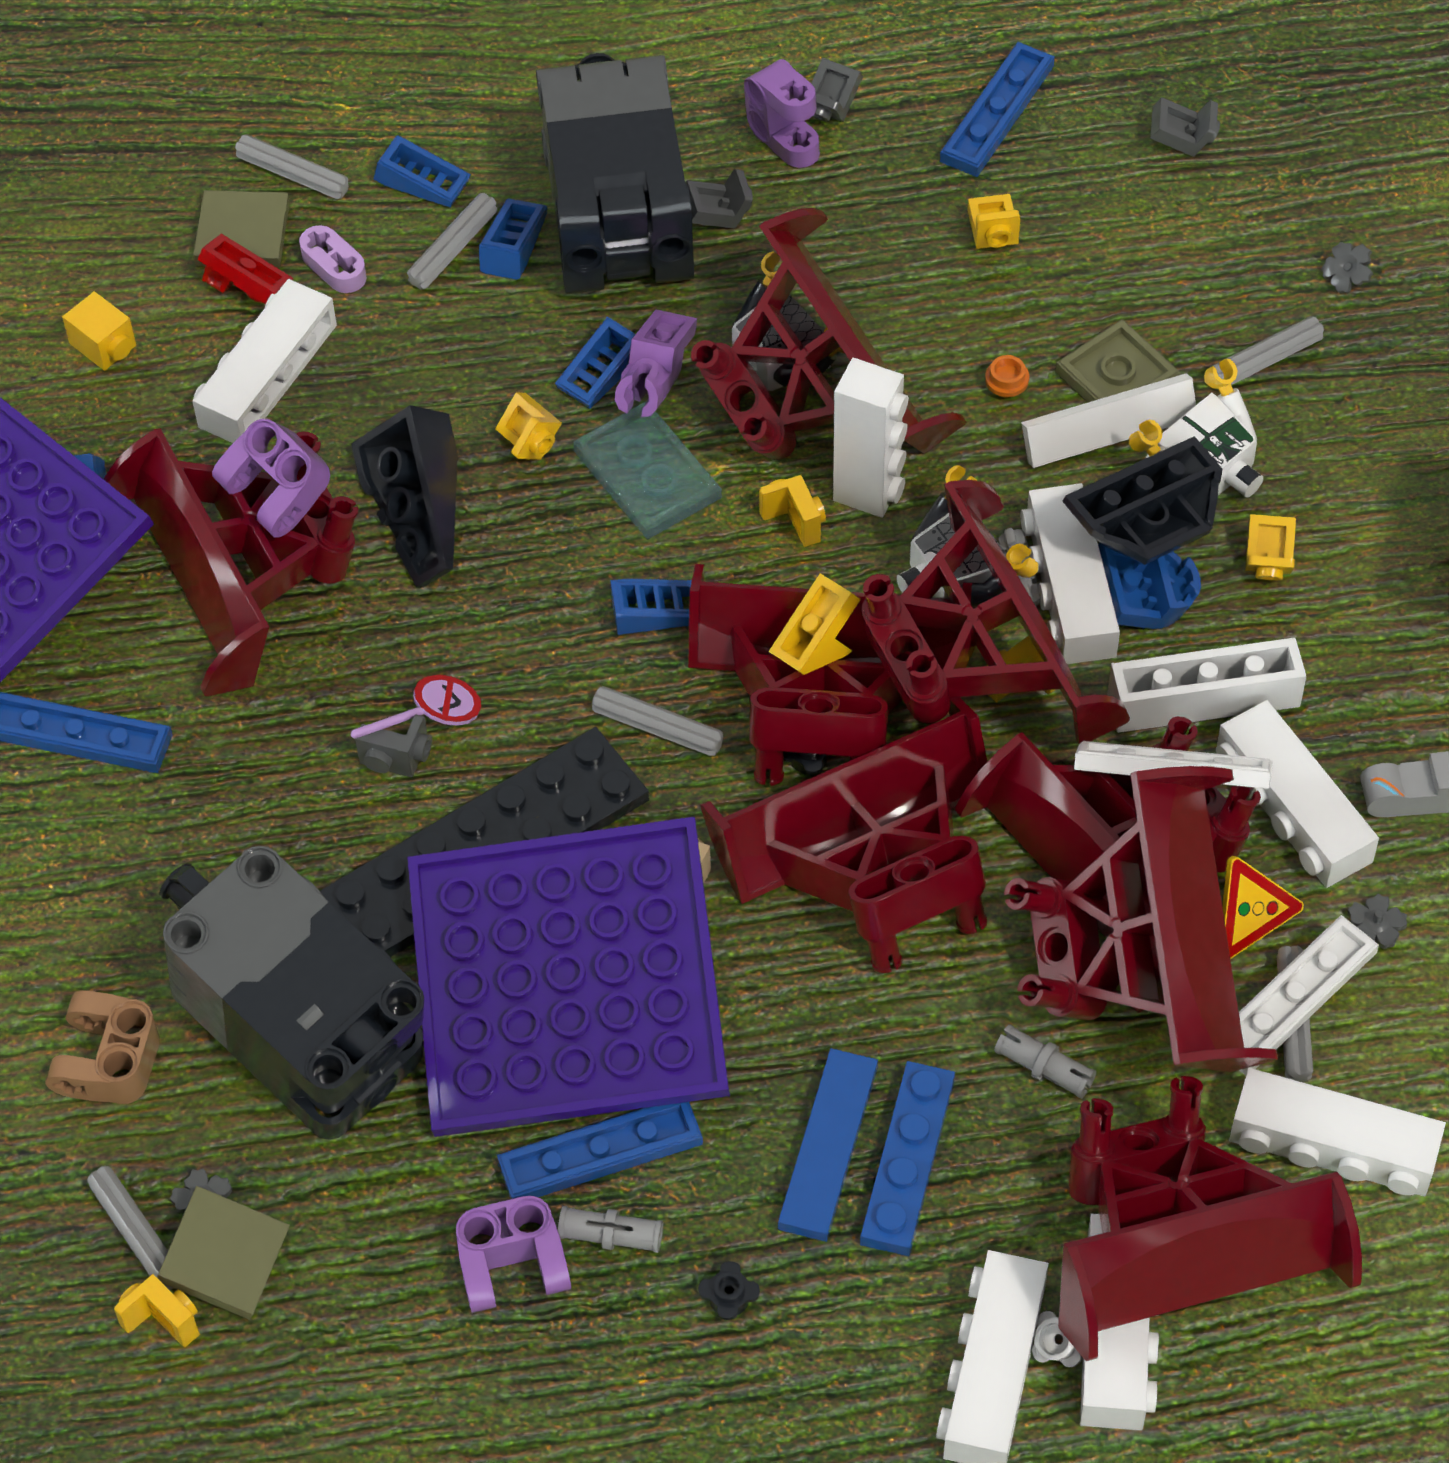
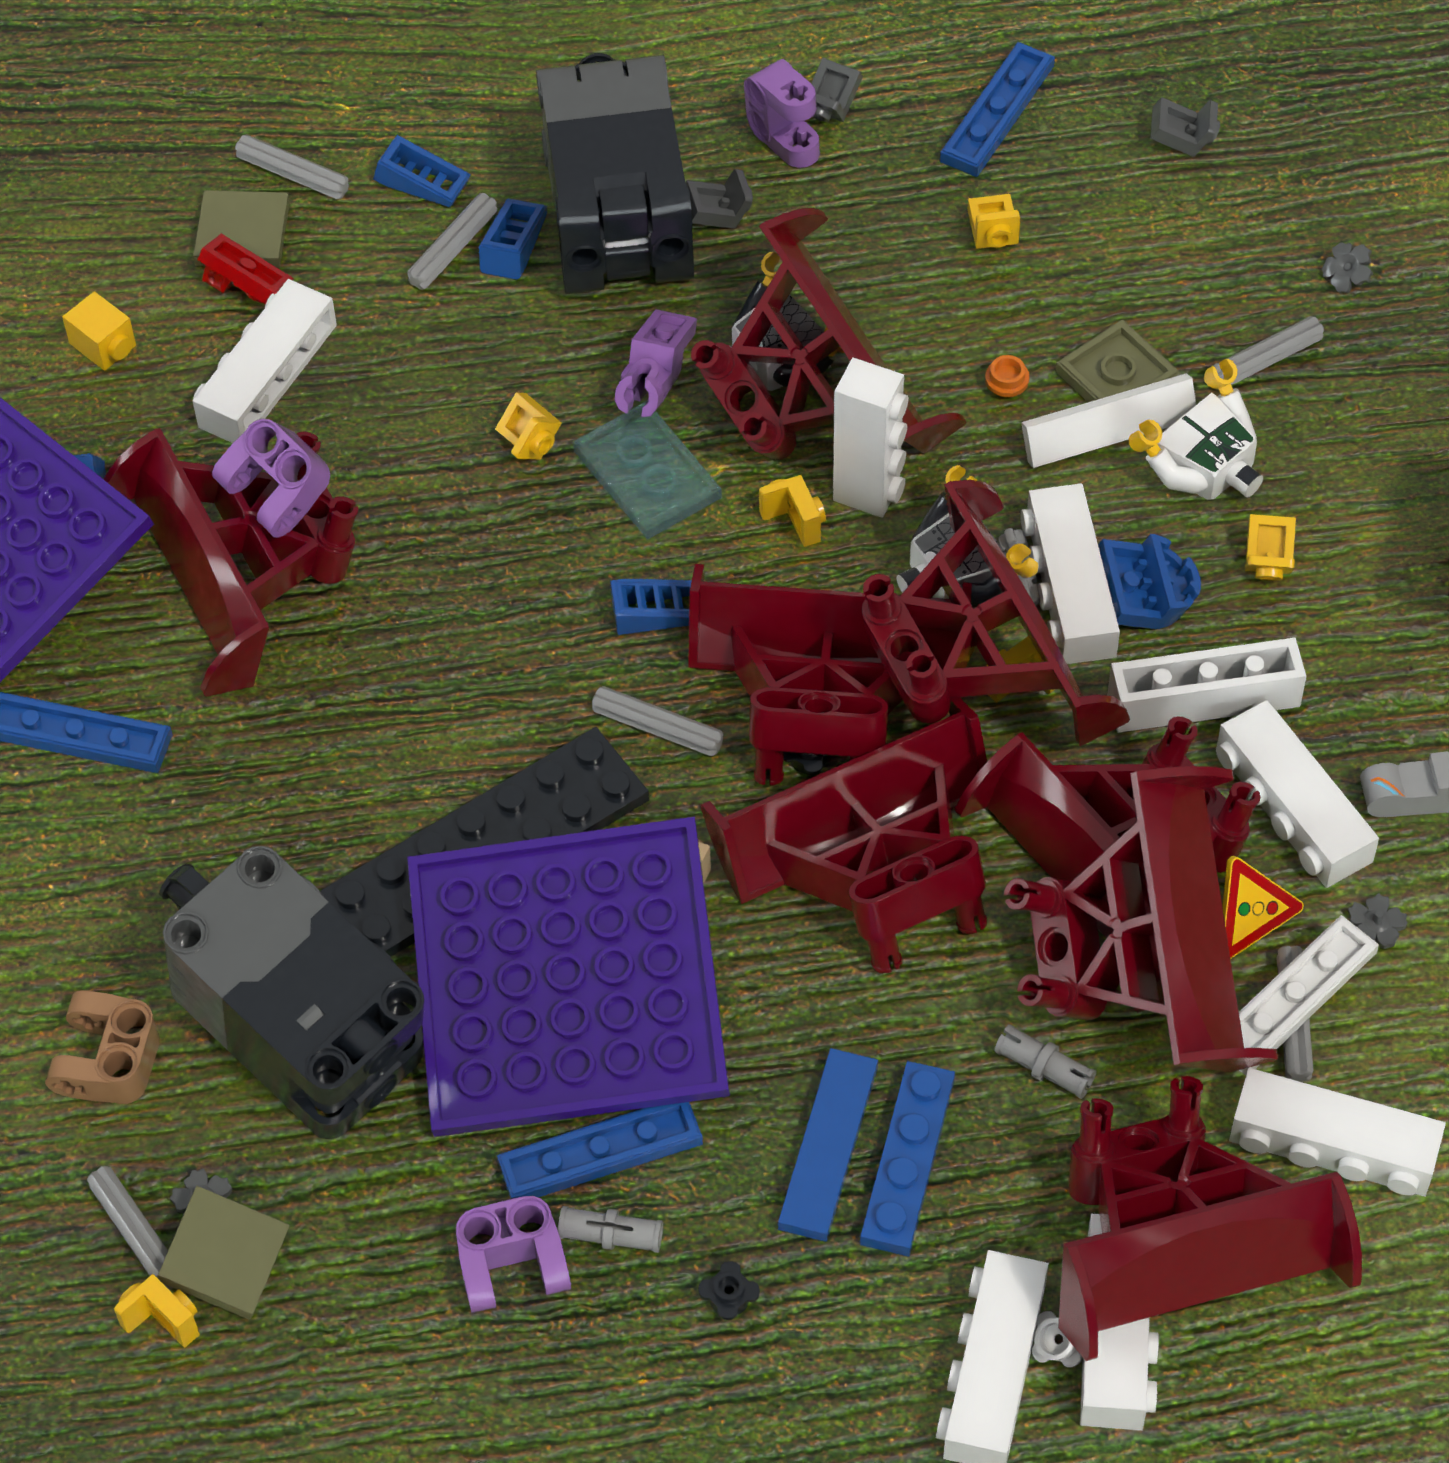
lavender beam [299,225,367,293] -> none
black wedge [351,405,458,588] -> none
lavender piece [351,675,481,739] -> none
dark grey bracket [355,714,432,778] -> none
blue slope [555,316,635,409] -> none
yellow slope [769,573,861,675] -> none
black wedge [1062,436,1223,565] -> none
white tile [1074,741,1273,789] -> none

